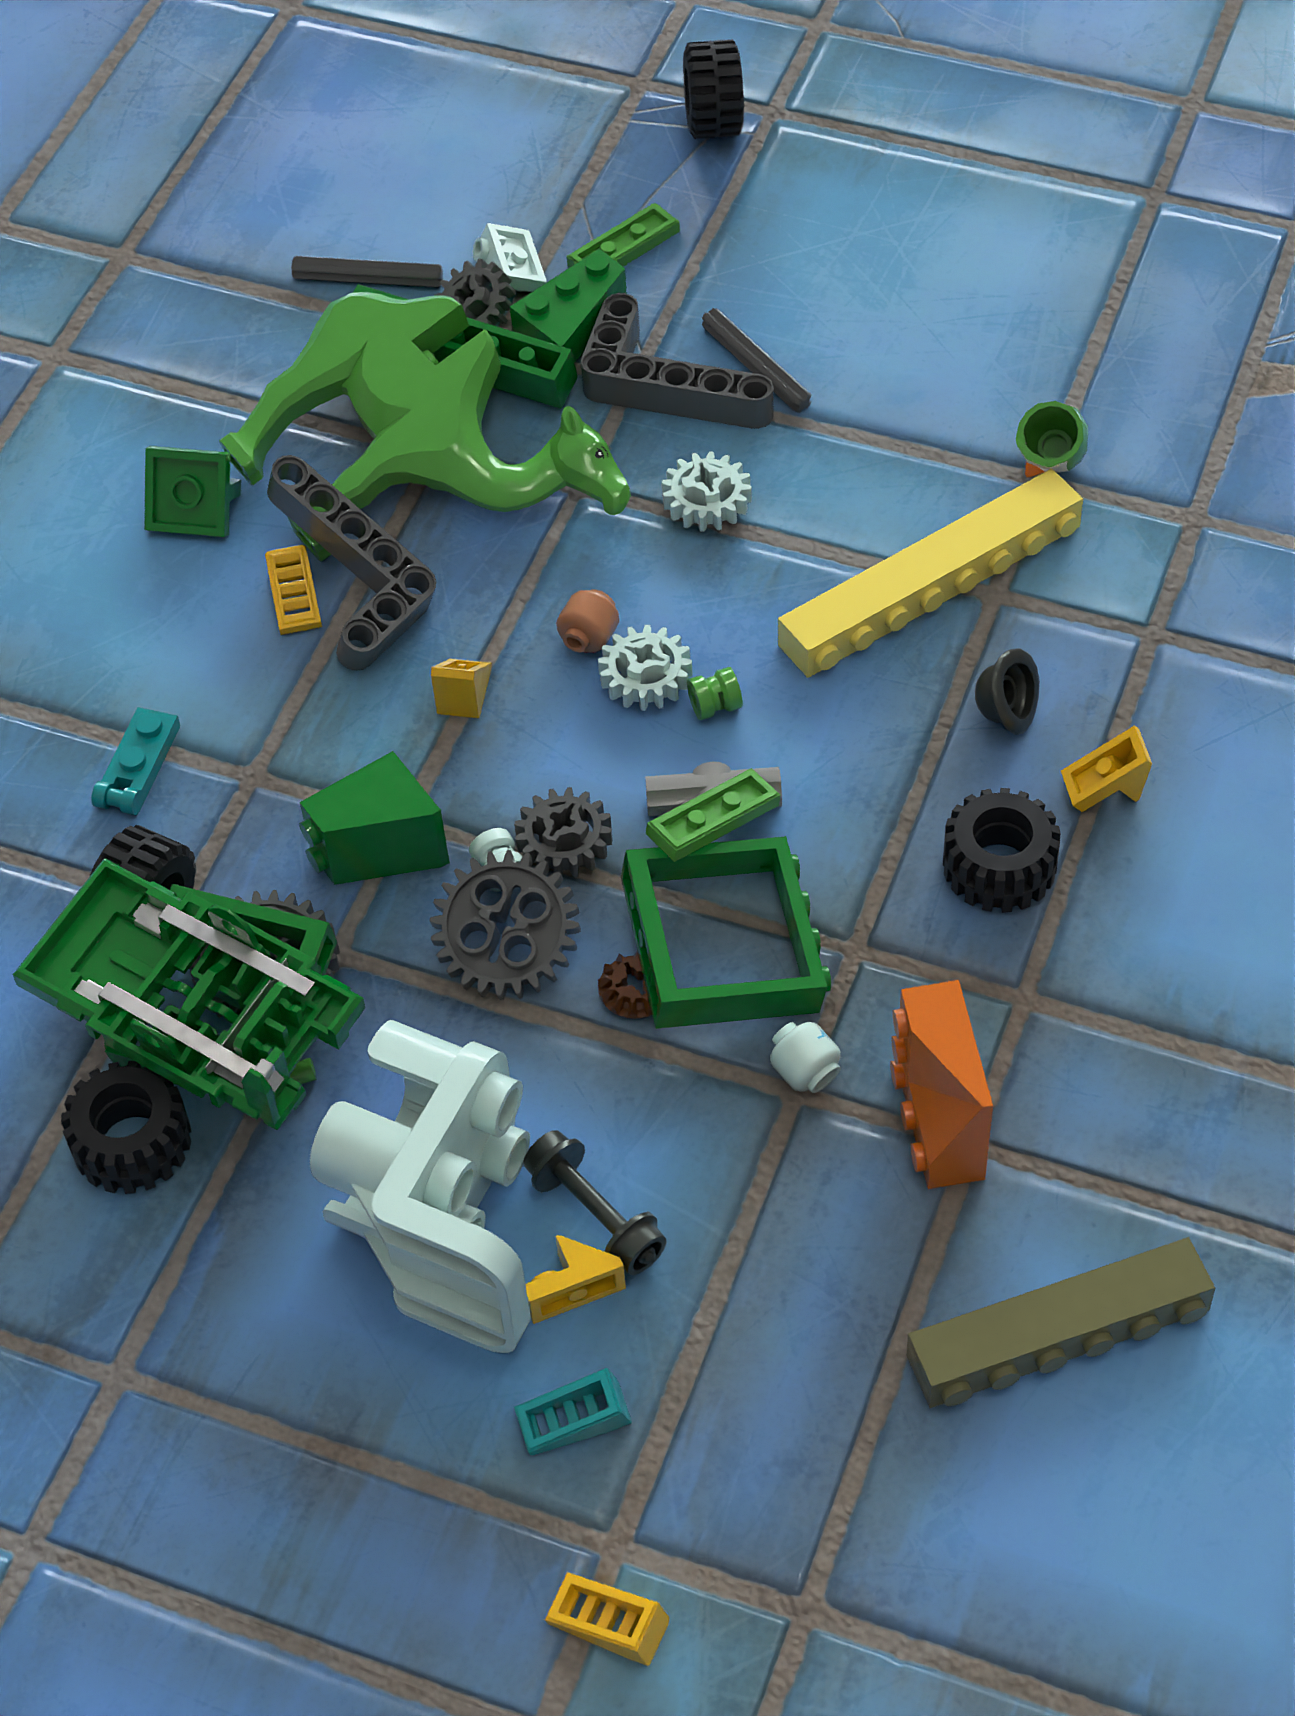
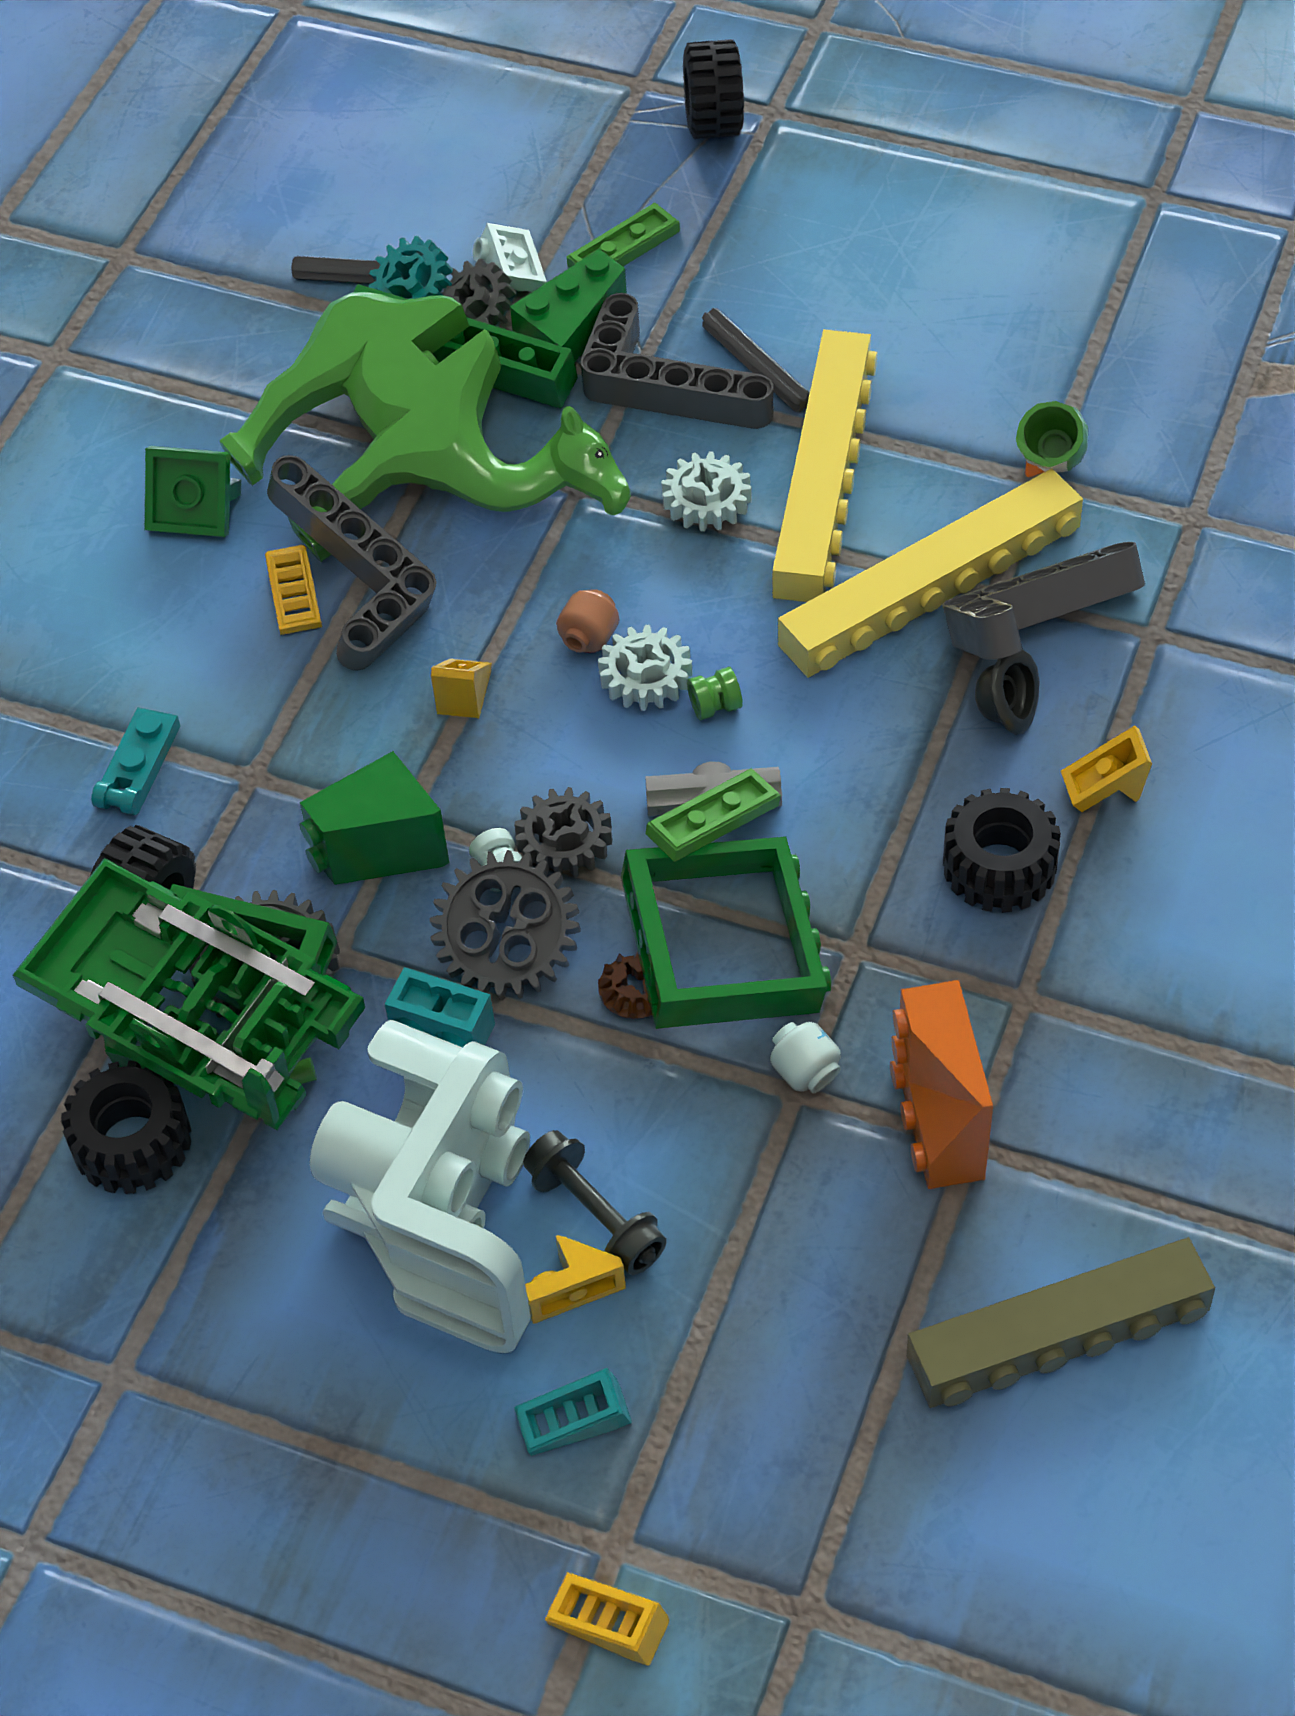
none -> teal gear [368,236,453,299]
none -> teal brick [385,967,495,1048]
none -> light yellow brick [772,329,877,602]
none -> dark grey beam [942,542,1145,660]

